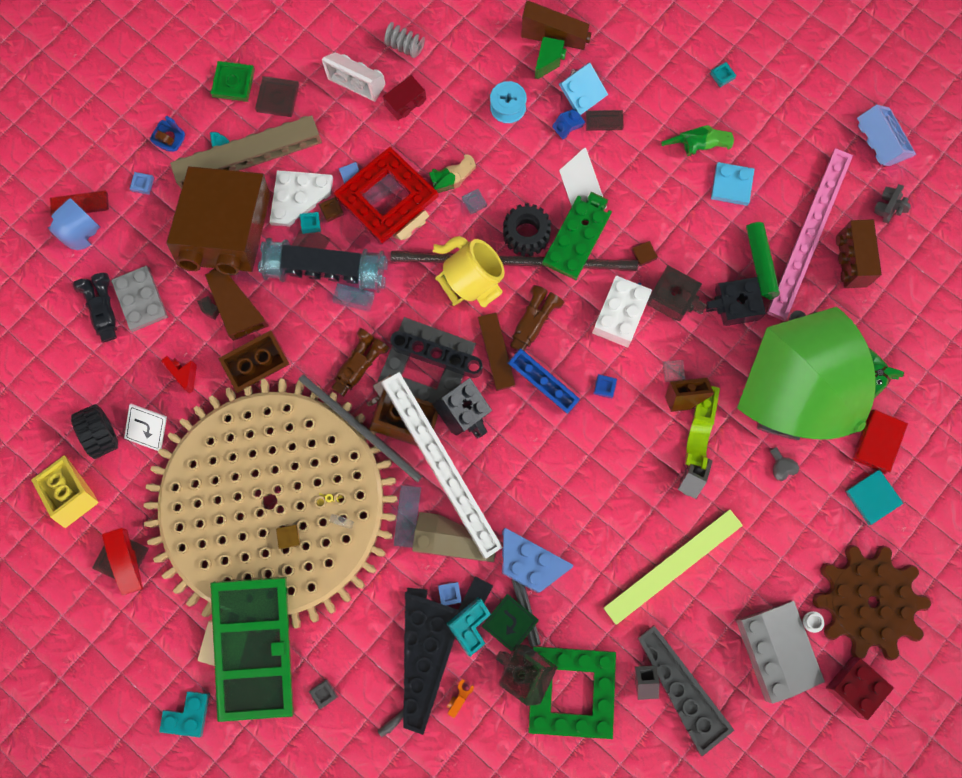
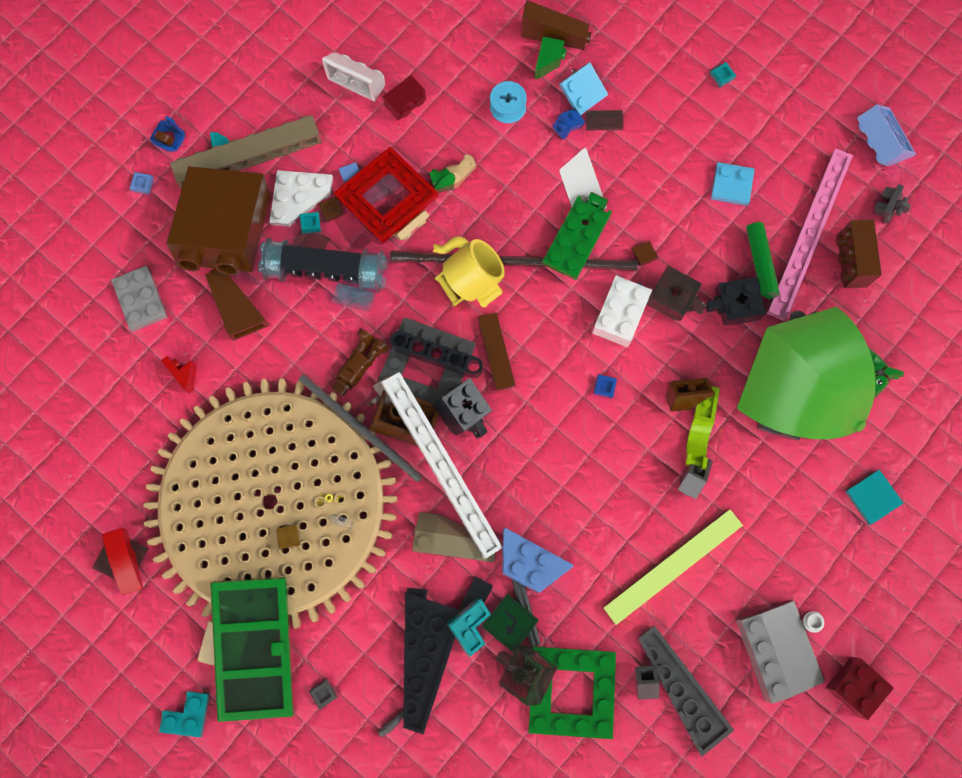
light yellow slope [31,455,99,528] -> none
medium blue brick [48,198,100,250] -> none
clear red tile [50,190,109,216] -> none
black tyre [71,404,118,459] -> none
black piece [72,273,117,342] -> none
white piece [124,404,167,451] -> none
clear smoke piece [197,296,219,320] -> none
green plate [211,61,255,102] -> none
reddish brown slope [218,330,290,393] -> none
clear smoke tile [255,76,299,117] -> none
light grey piece [384,22,425,58] -> none
clear light blue tile [394,485,421,548] -> none
medium blue tile [438,582,462,605] -> none
orange plate [447,679,474,719] -> none
clear light blue tile [462,189,487,214] -> none
black tyre [503,203,551,256] -> none
blue brick [508,348,580,414] -> none
reddish brown piece [510,285,565,351] -> none
animal [661,125,734,156] -> none
clear tile [663,360,685,382] -> none
dark grey rock [770,447,799,481] -> none
reddish brown plate [812,545,931,661] -> none
red piece [852,409,908,474] -> none

